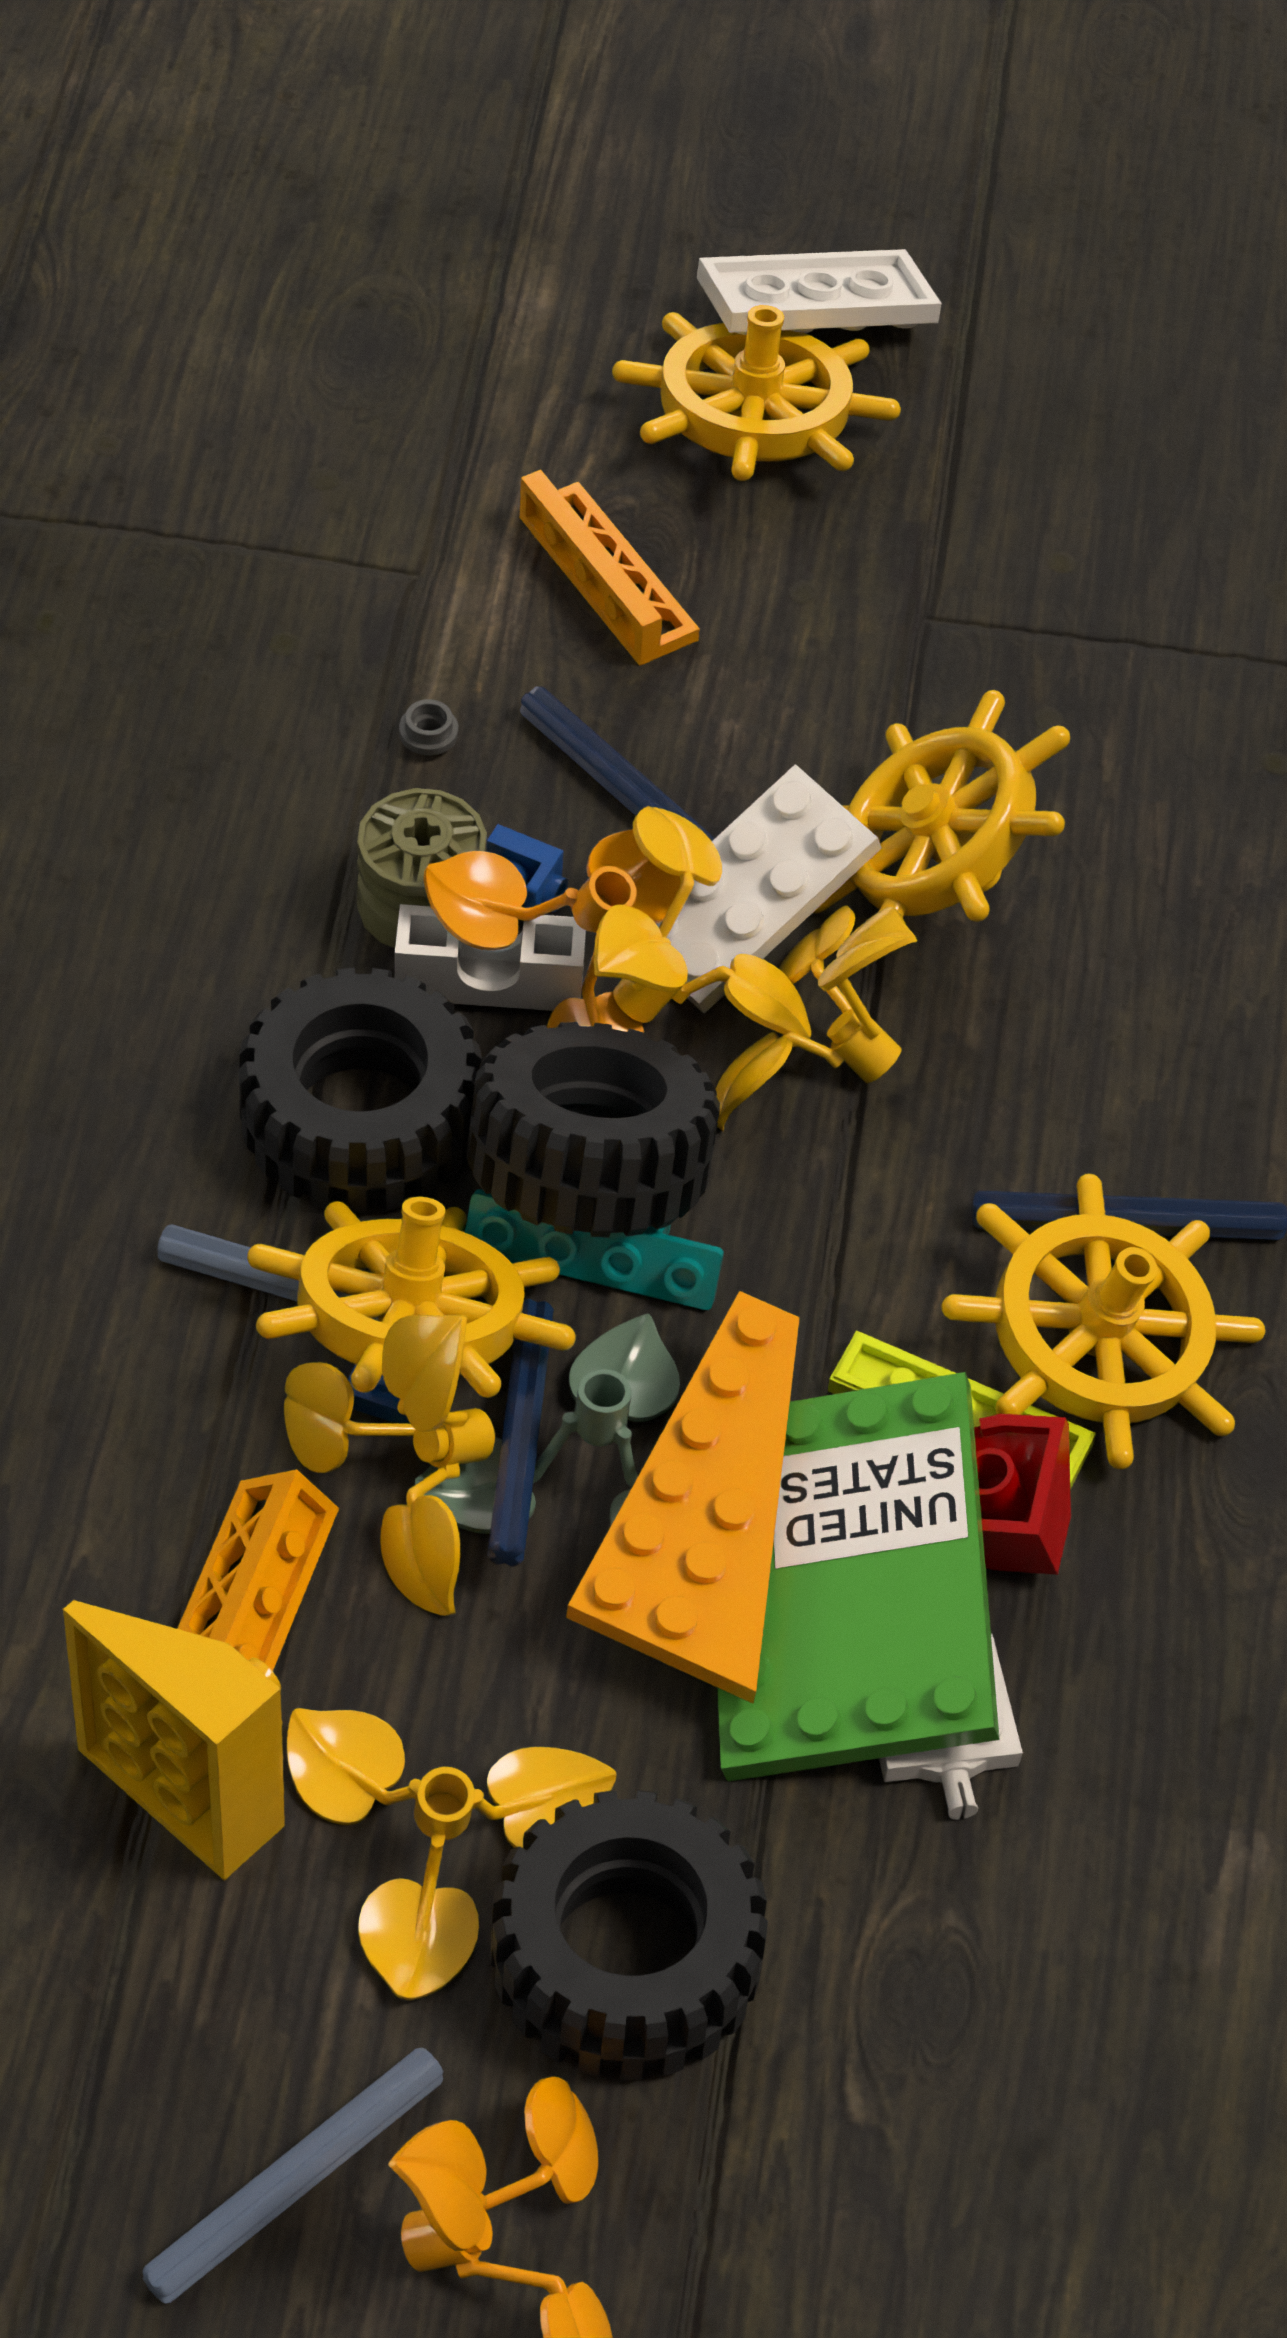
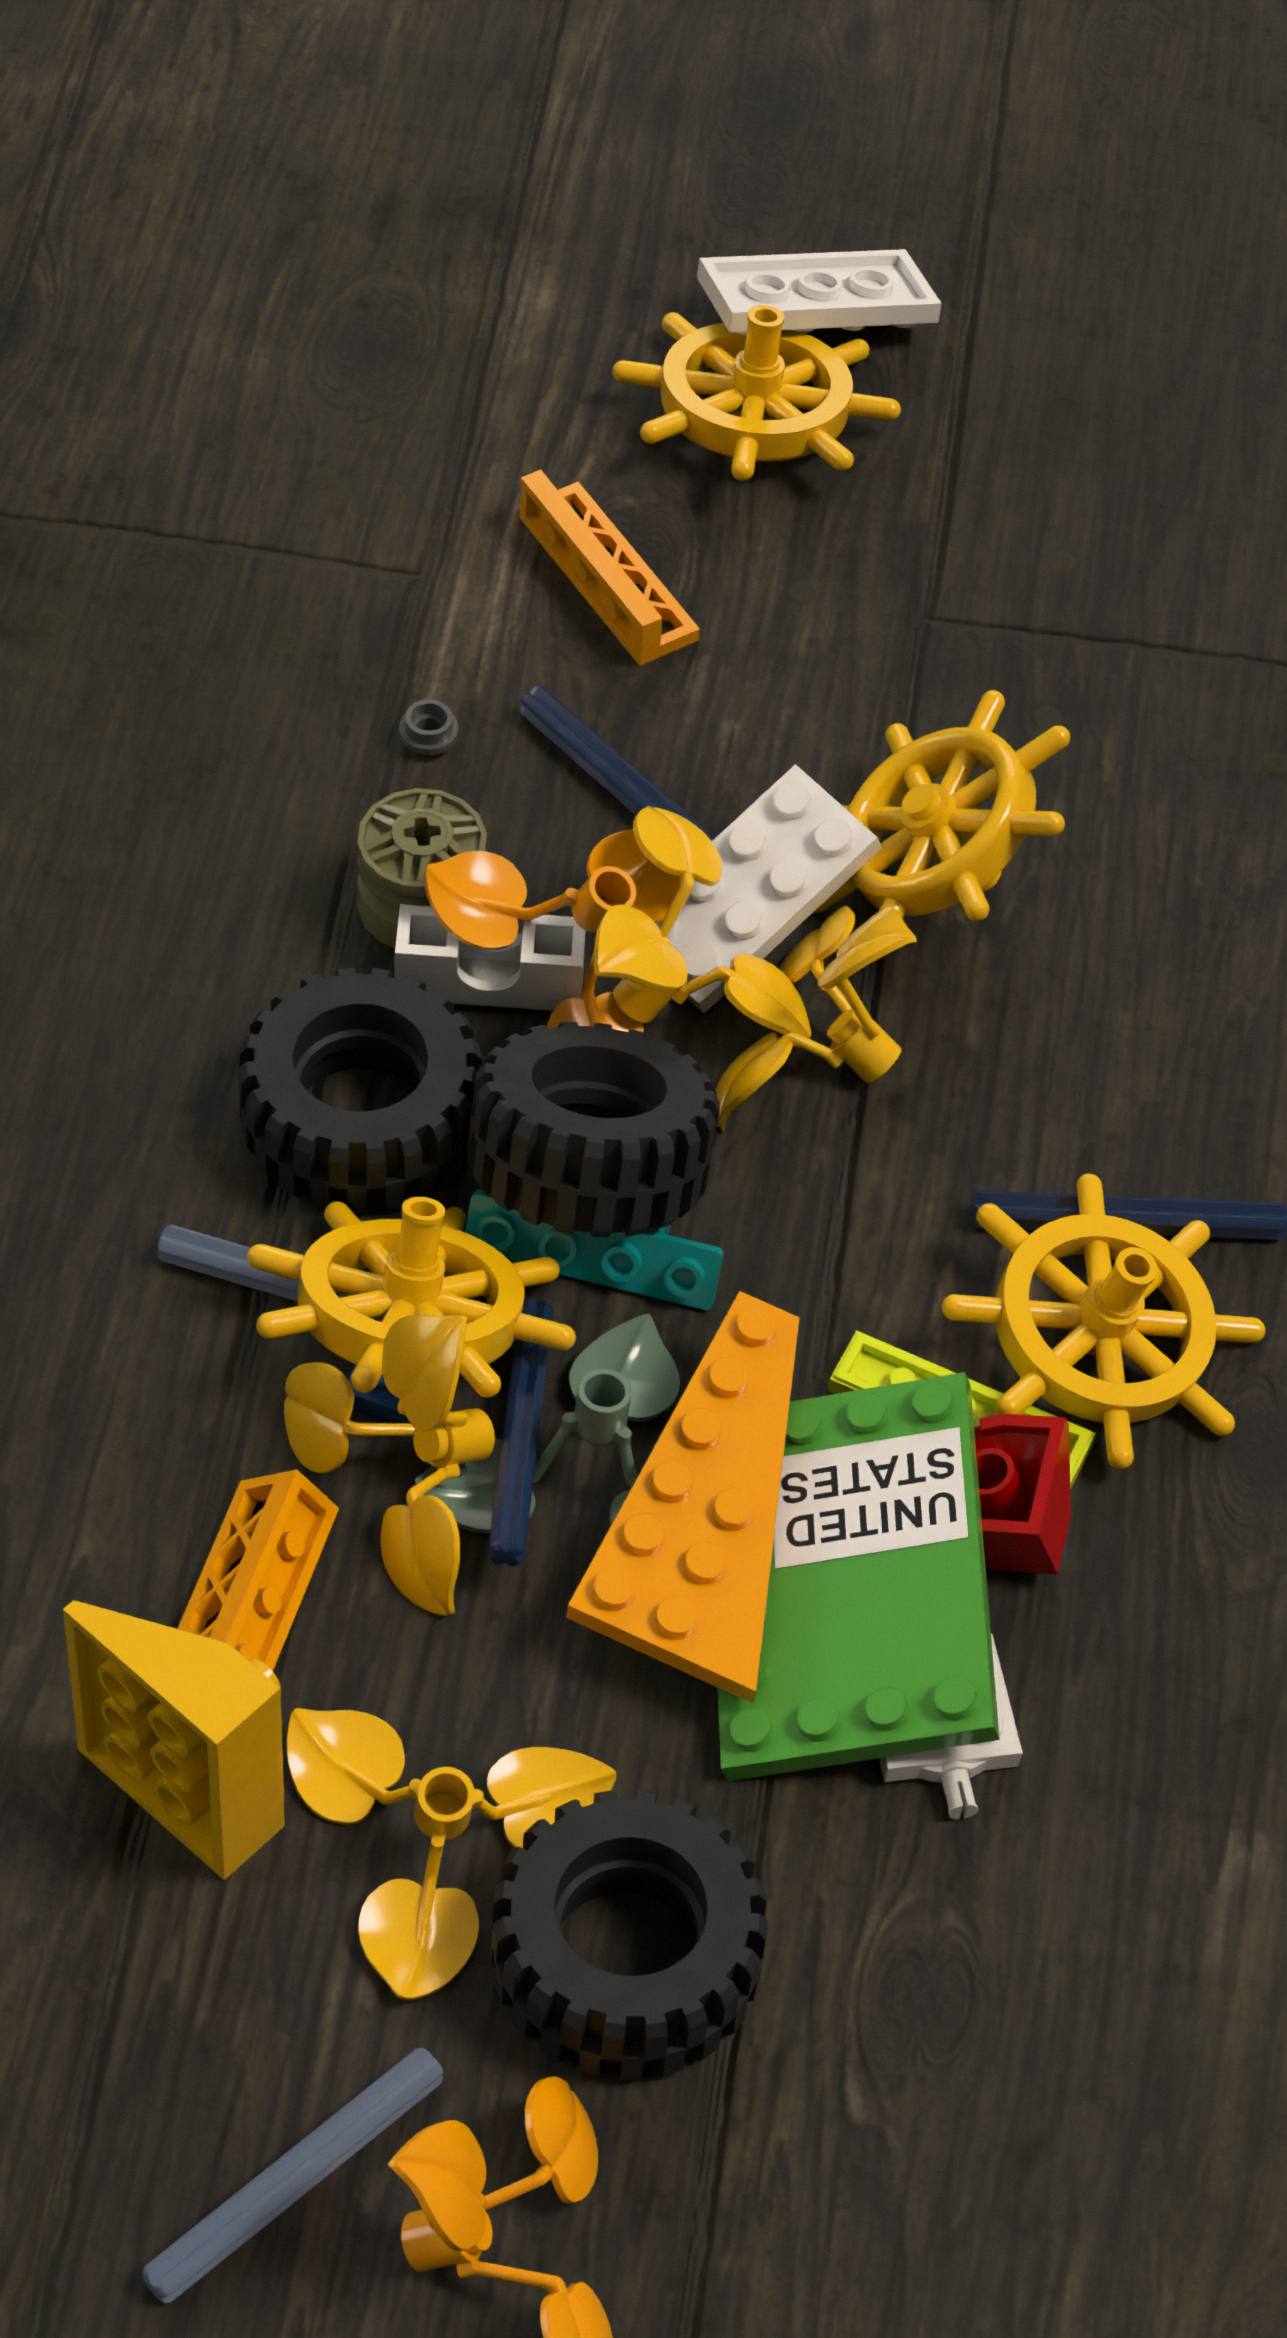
blue bracket [487,824,568,912] -> none

